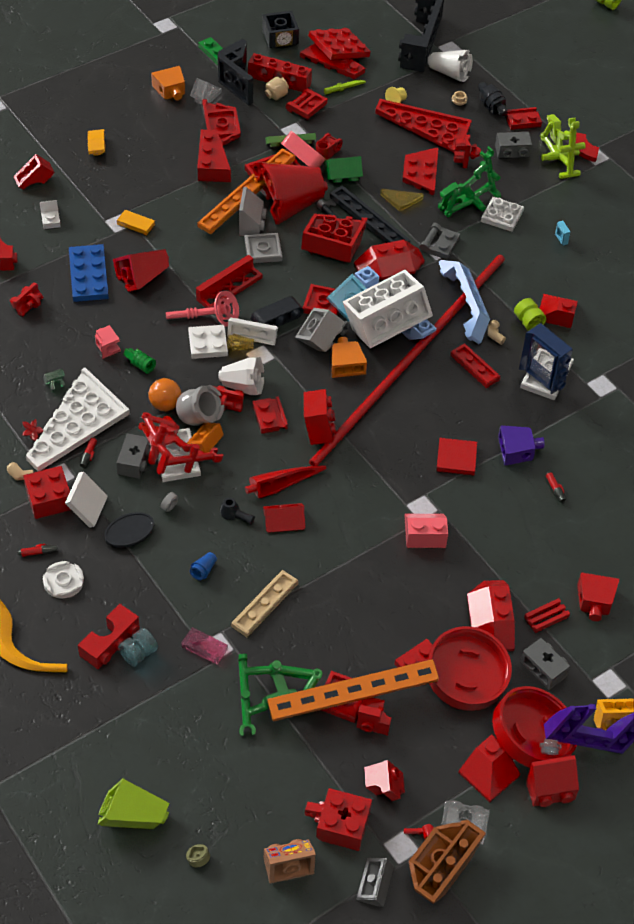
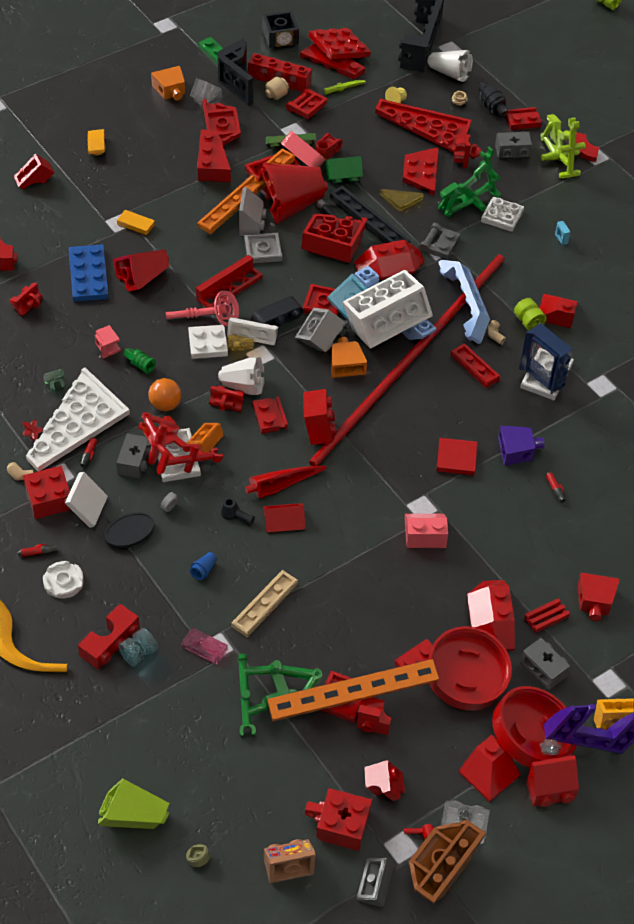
white slope [40,200,61,229] -> none
light grey tile [176,385,224,426] -> none

